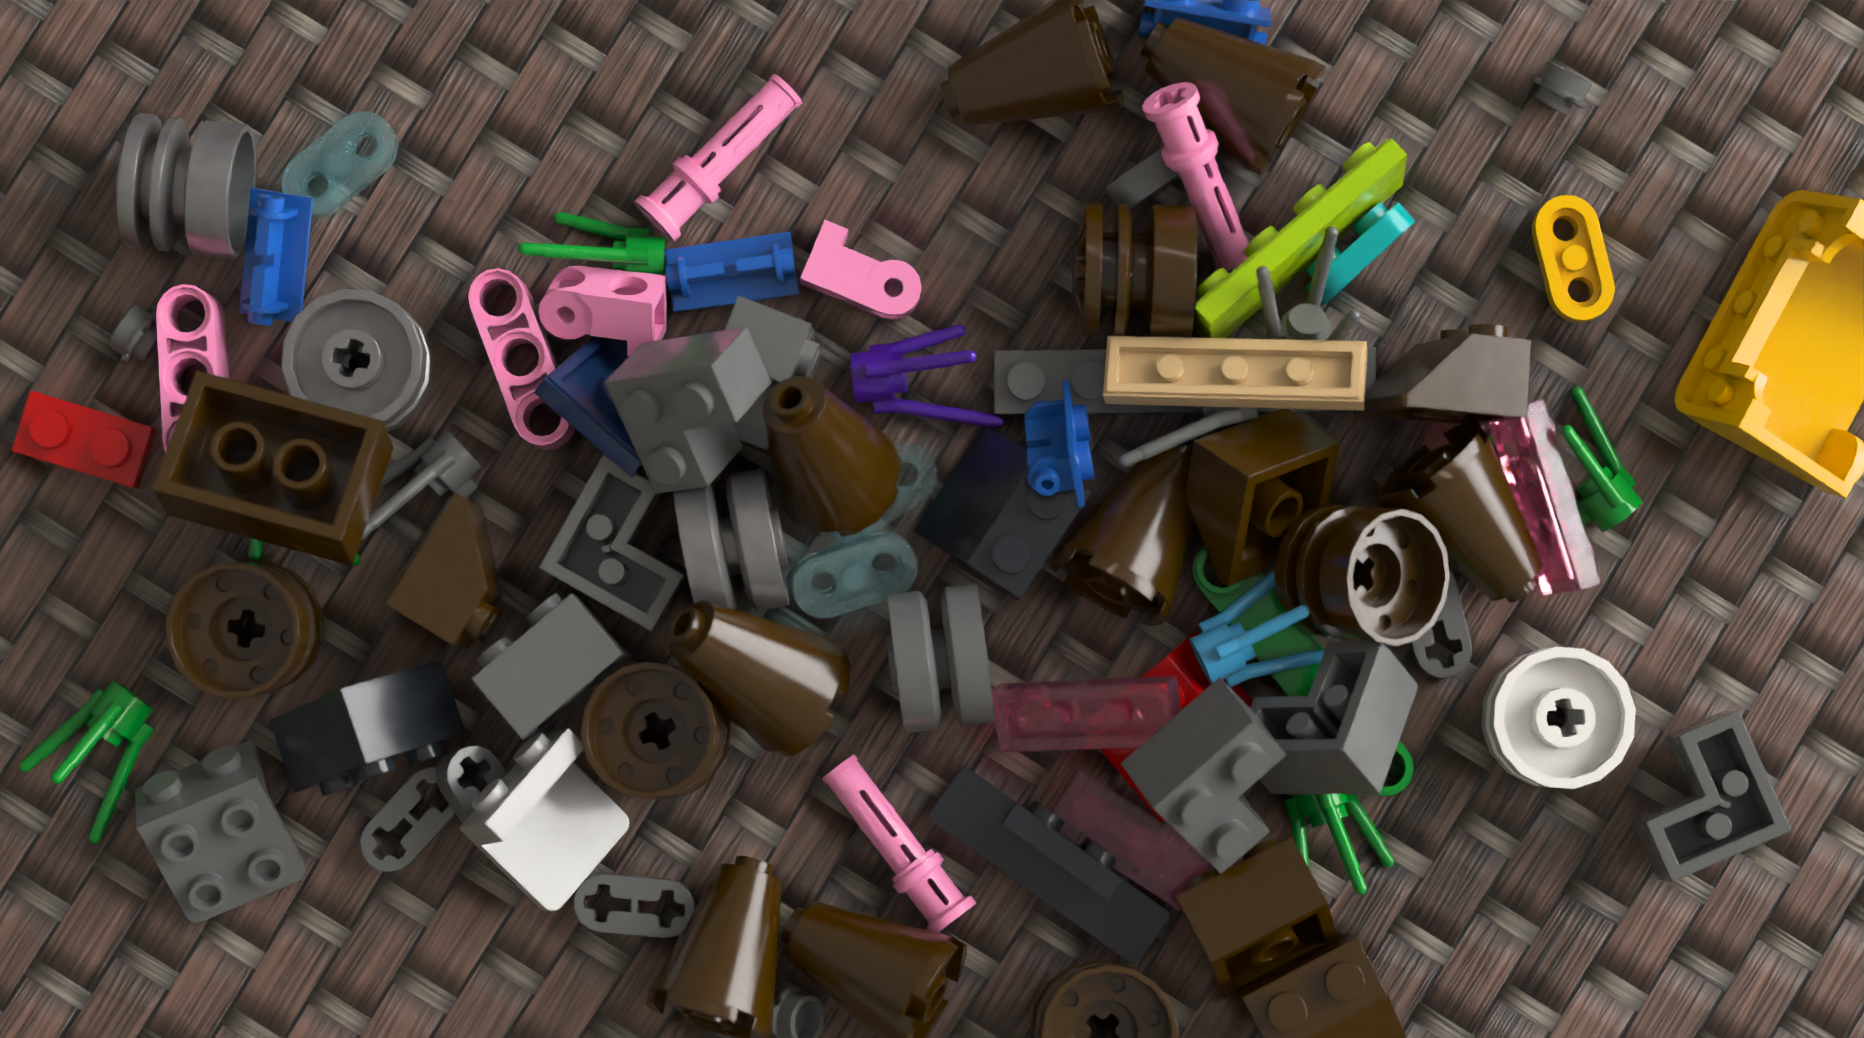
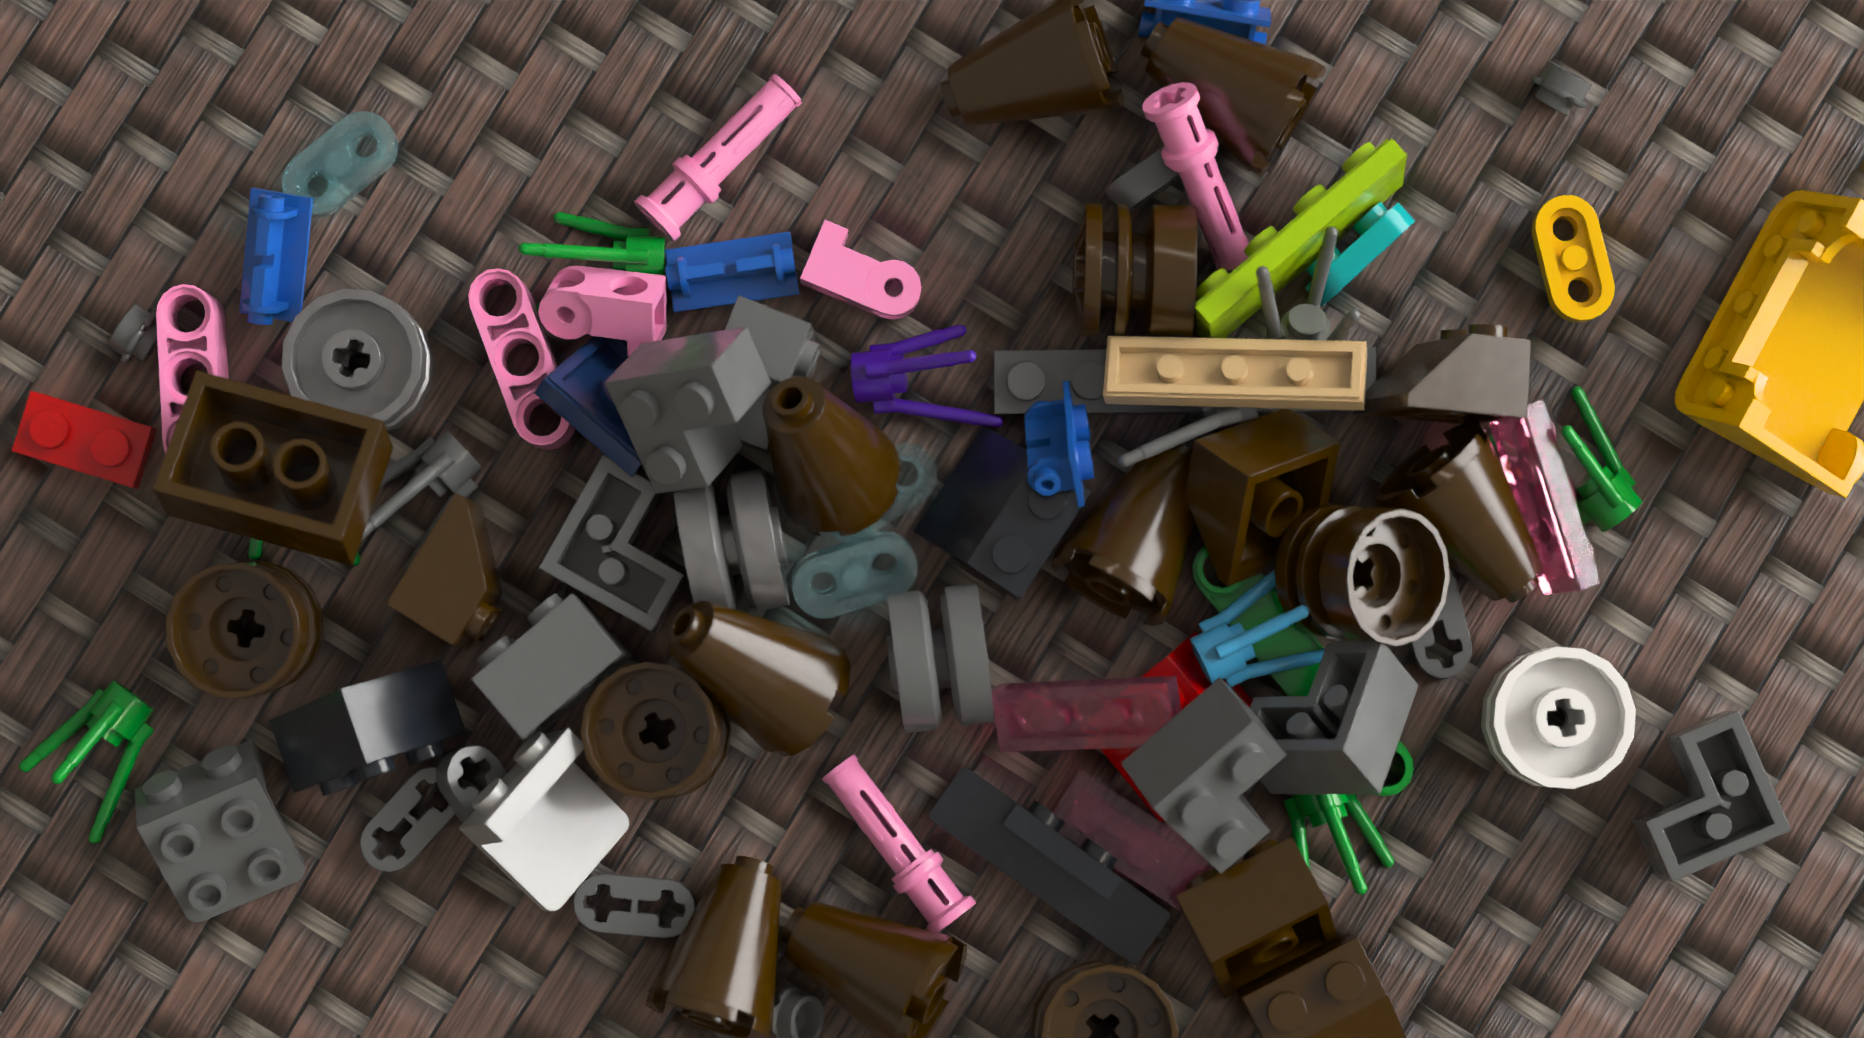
flat silver wheel [116,113,256,259] -> none

